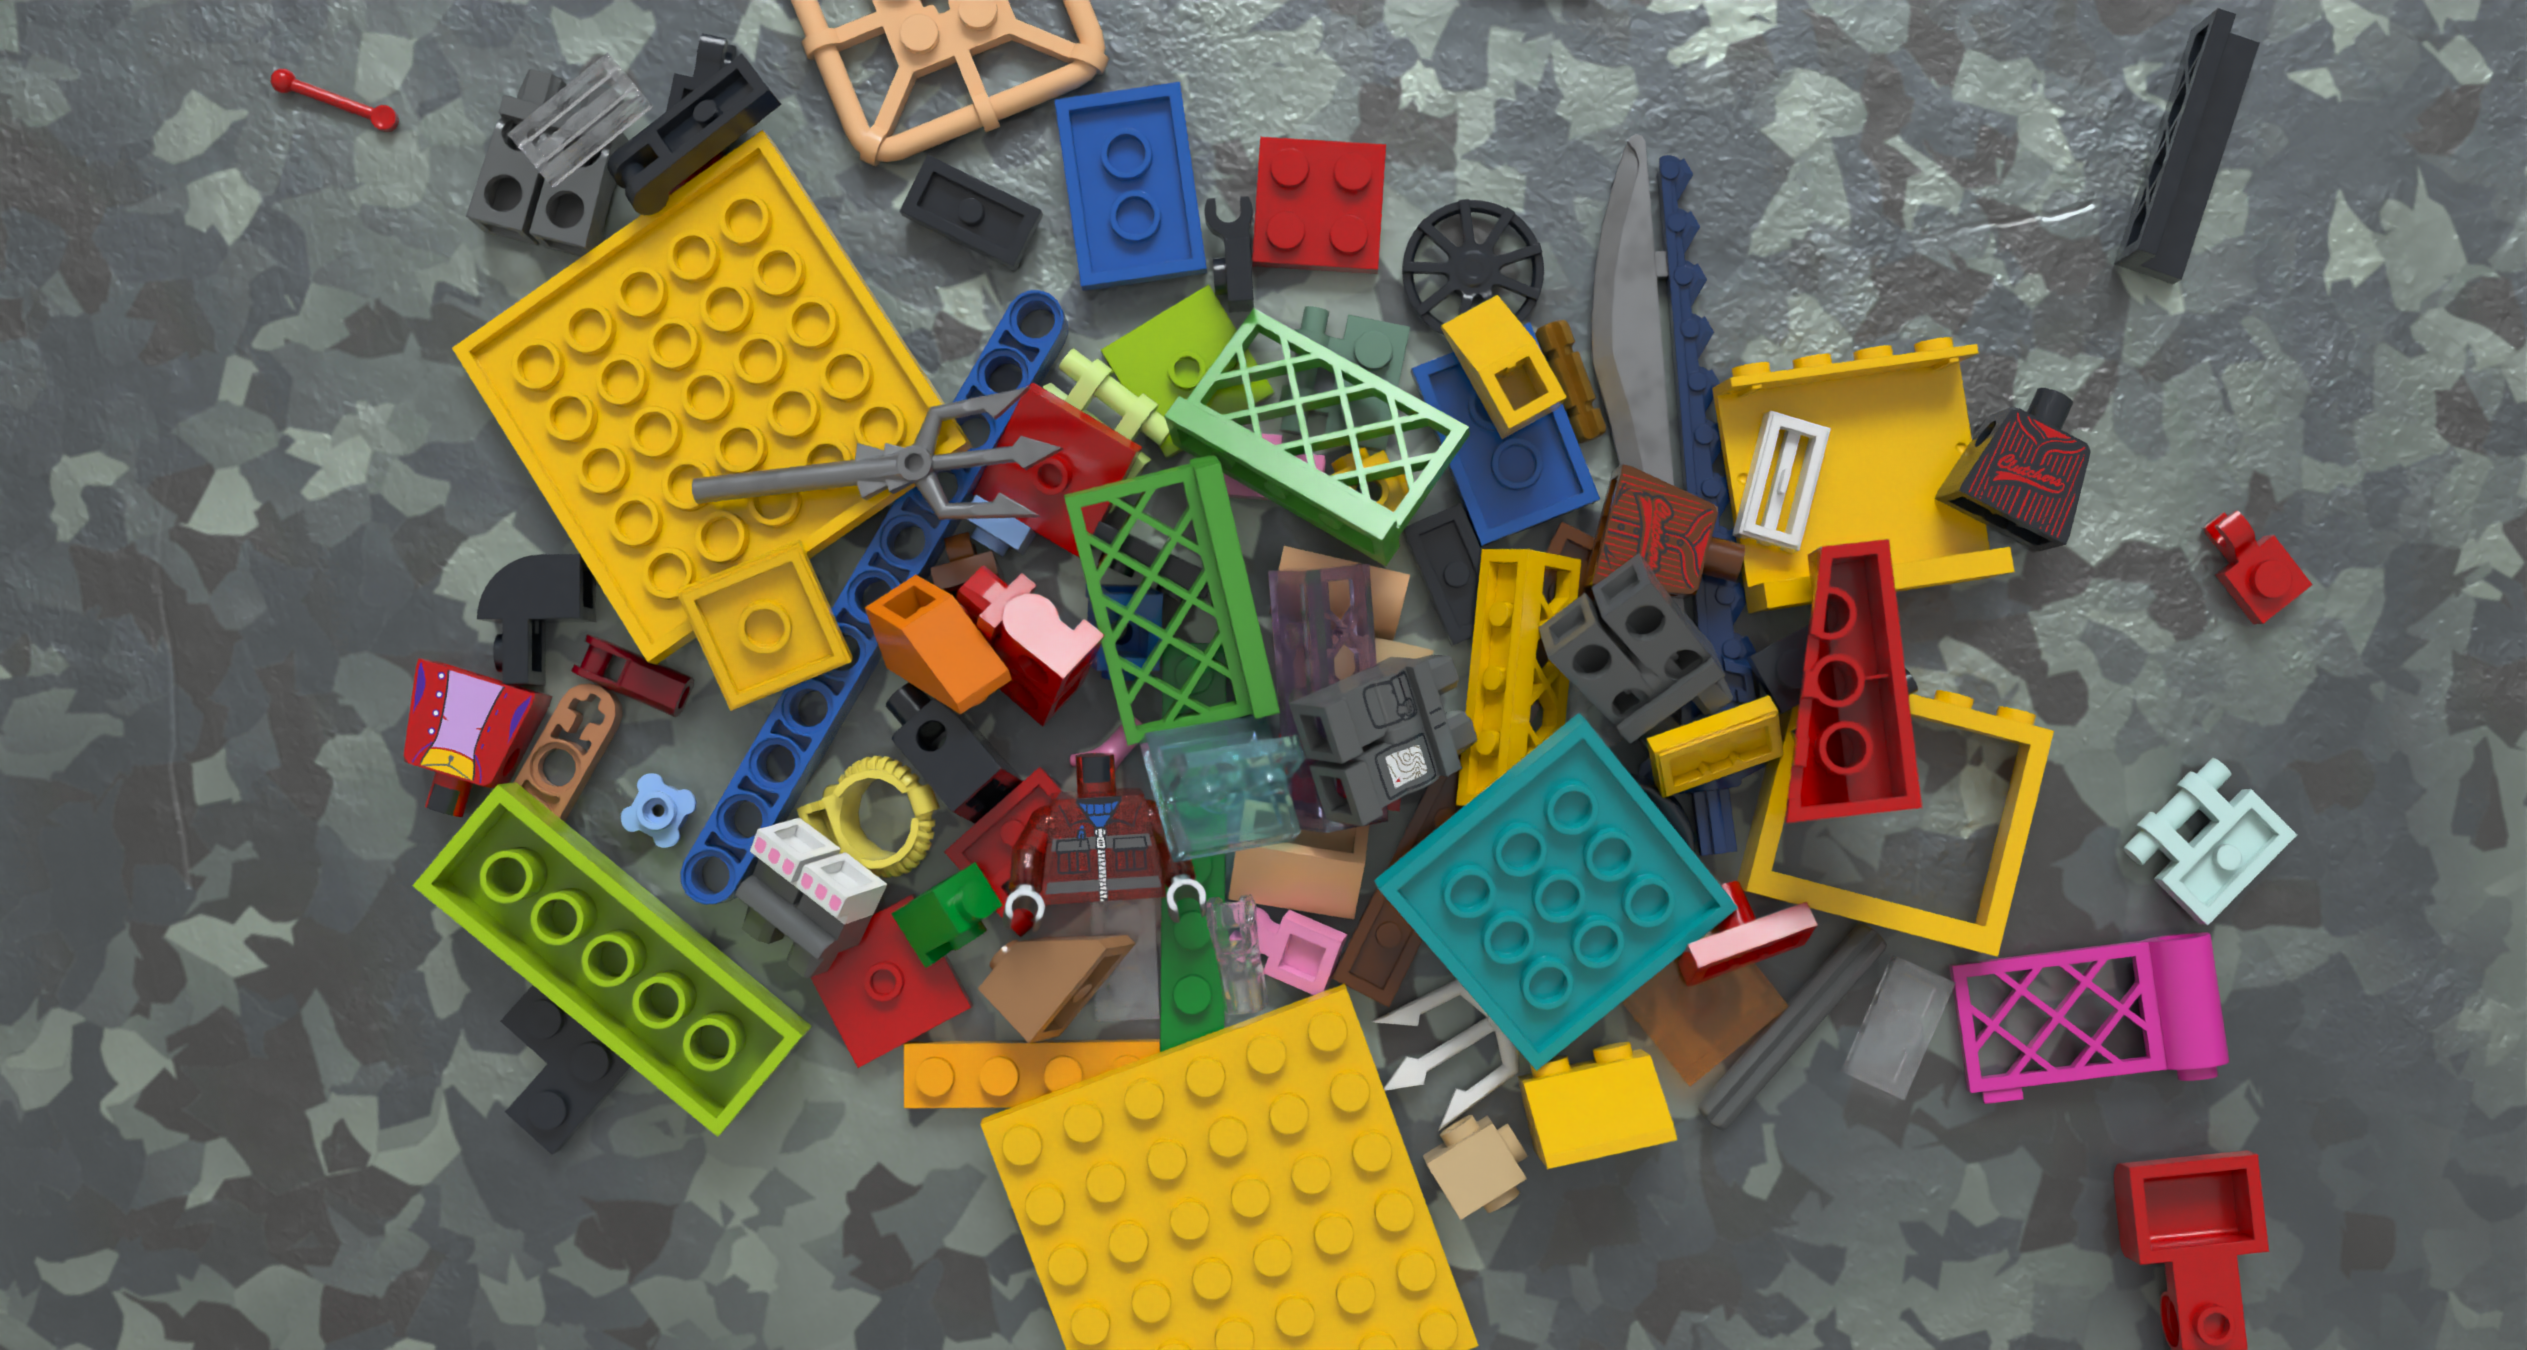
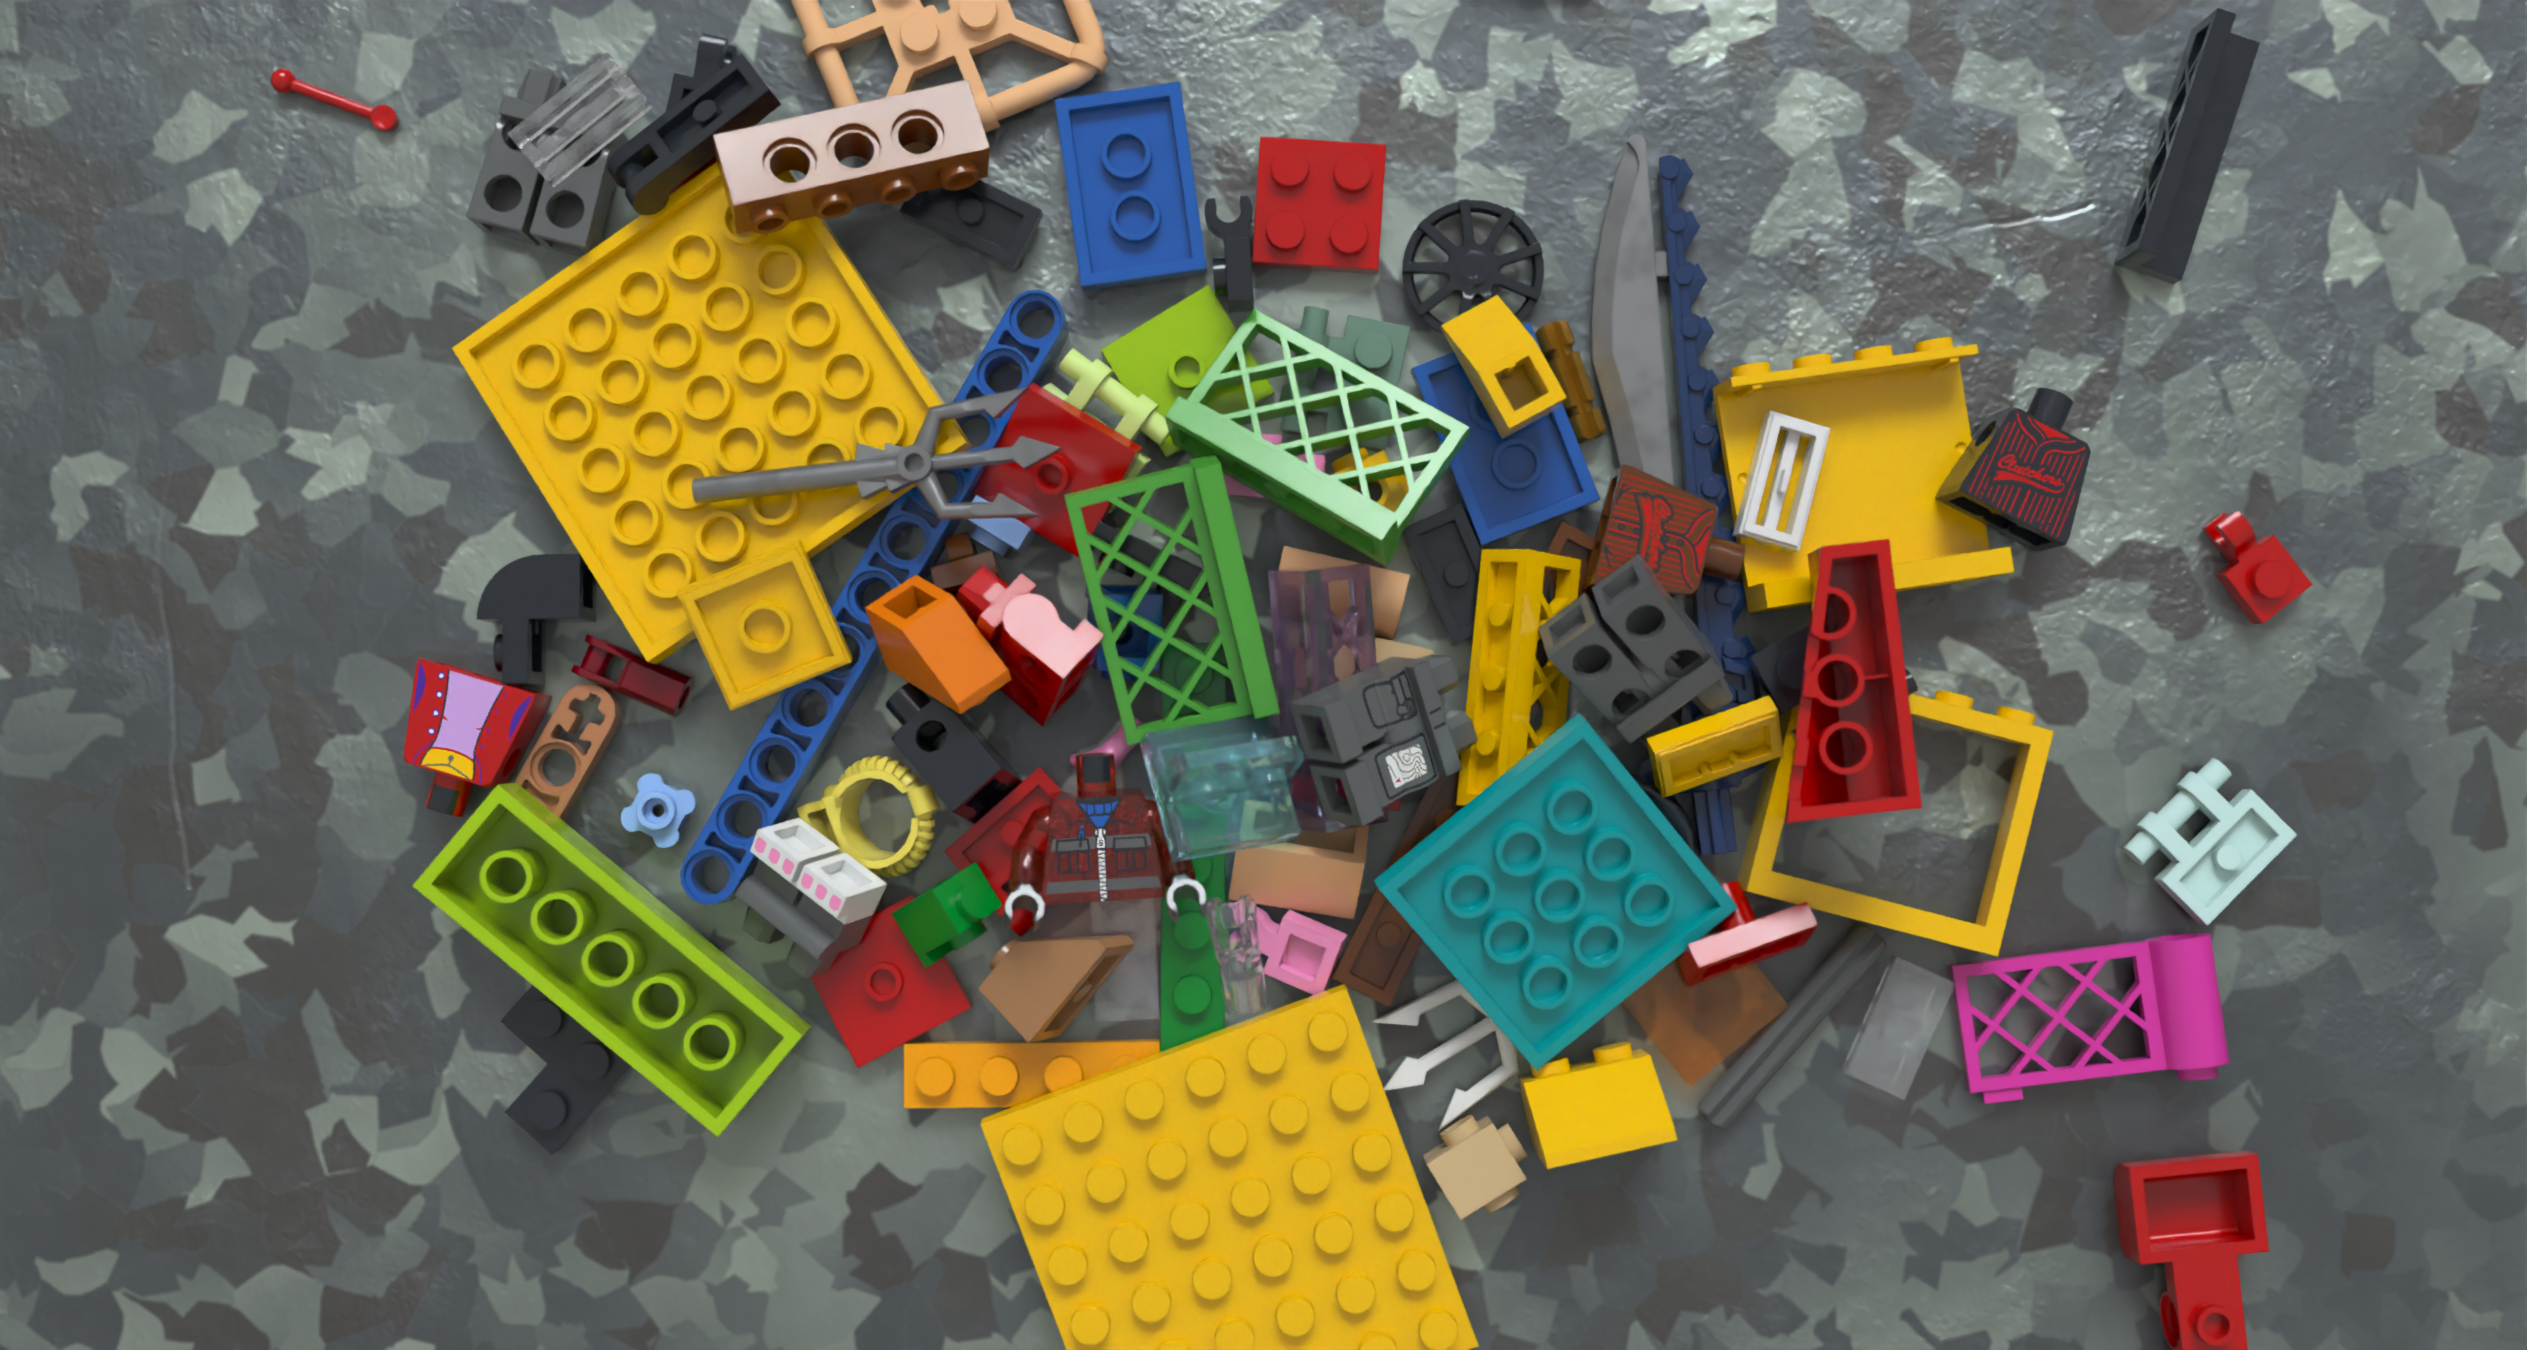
none -> brick [713,79,990,234]

